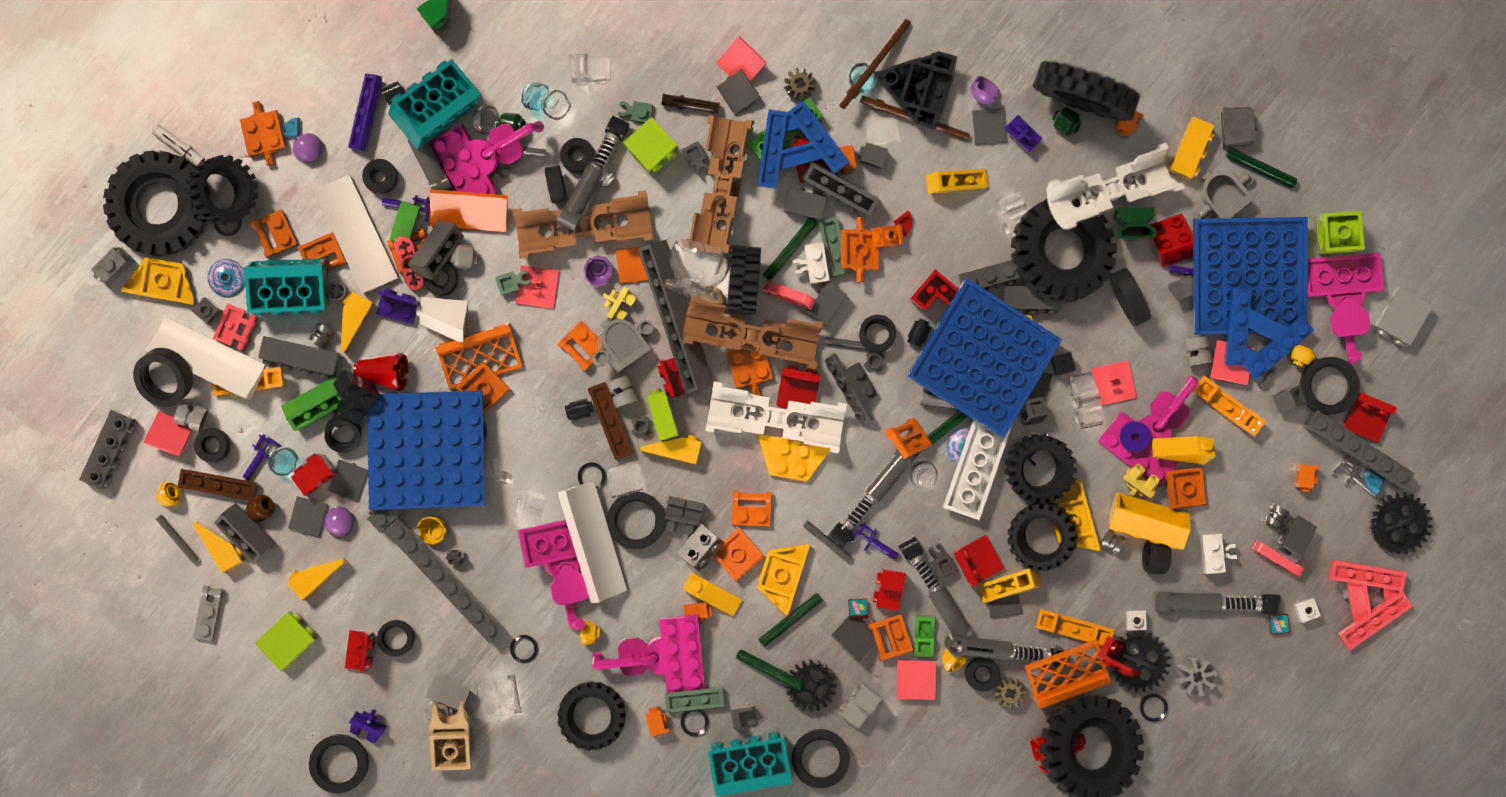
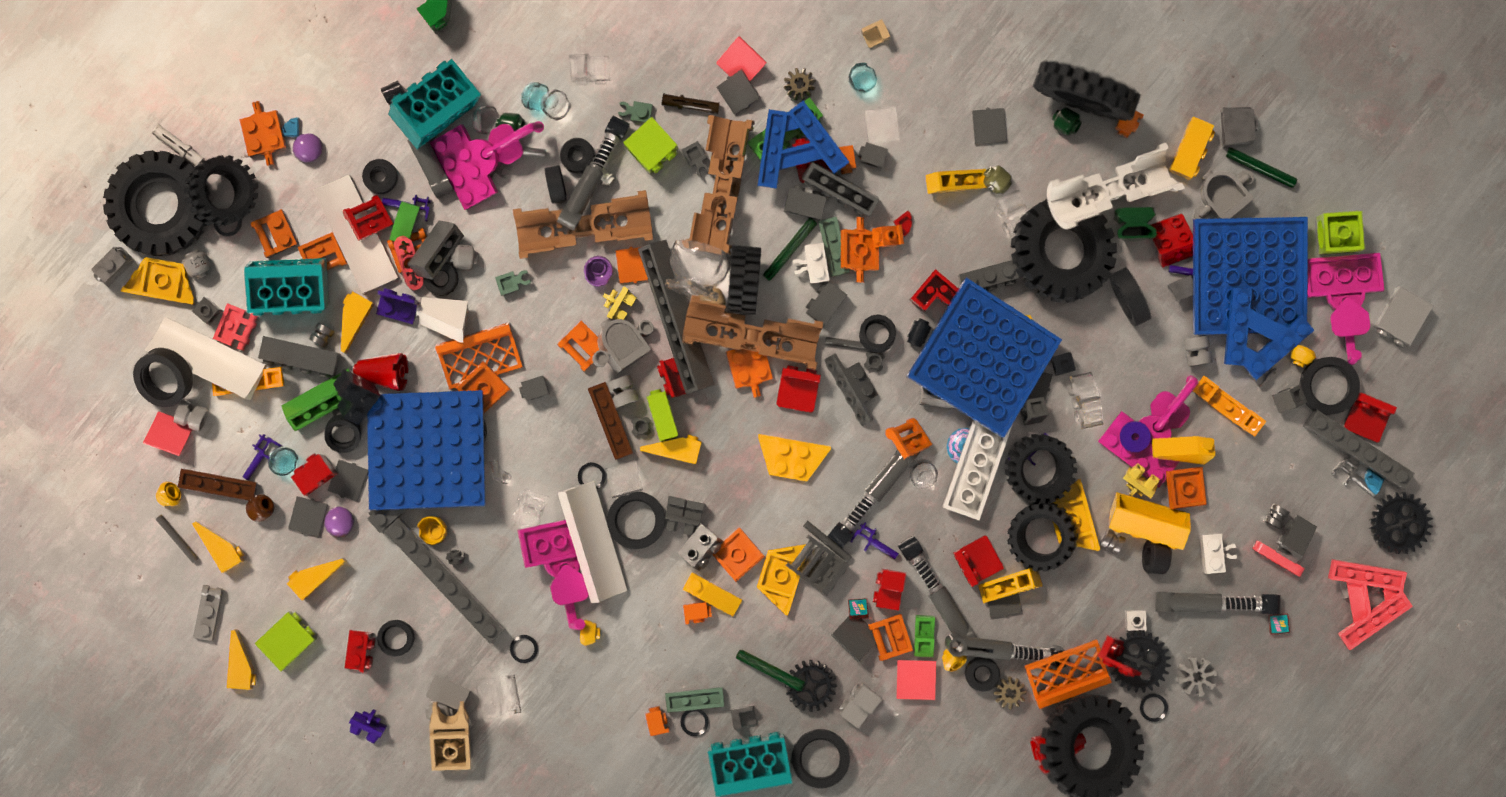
dark grey brick [79,410,136,489] -> none
black tyre [194,428,231,462] -> none
dish [208,259,245,297] -> none
dark grey brick [214,503,275,565] -> none
black tyre [309,734,369,794] -> none
flat silver wheel [327,282,348,302] -> none
dark purple plate [348,74,382,151] -> none
tile [430,189,508,232] -> none
coral piece [516,266,559,309] -> none
black tyre [557,681,626,751] -> none
black brick [565,398,594,421] -> none
dark pink plate [592,614,705,693] -> none
white piece [705,382,847,453] -> none
orange plate [732,490,772,527] -> none
dark green axle [759,593,823,647] -> none
coral beam [763,281,816,310] -> none
reddish brown bar [839,19,911,109] -> none
reddish brown bar [860,95,970,140] -> none
black wedge [873,51,957,130] -> none
dark green axle [927,411,968,445] -> none
dark grey plate [928,543,957,579] -> none
medium lavender hair [971,76,999,104] -> none
dark grey brick [1003,286,1062,314] -> none
dark purple hips [1004,115,1043,152] -> none
light orange slope [1035,609,1115,646] -> none
coral piece [1091,361,1137,406] -> none
coral piece [1210,340,1254,385] -> none
white plate [1293,597,1320,623] -> none
orange brick [1295,464,1320,492] -> none
none -> light grey head [183,249,211,279]
none -> yellow slope [227,629,257,690]
none -> red plate [343,195,393,241]
none -> dark grey brick [519,376,550,401]
none -> dark grey plate [785,535,849,596]
none -> tan panel [861,19,890,48]
none -> olive head [983,165,1012,194]

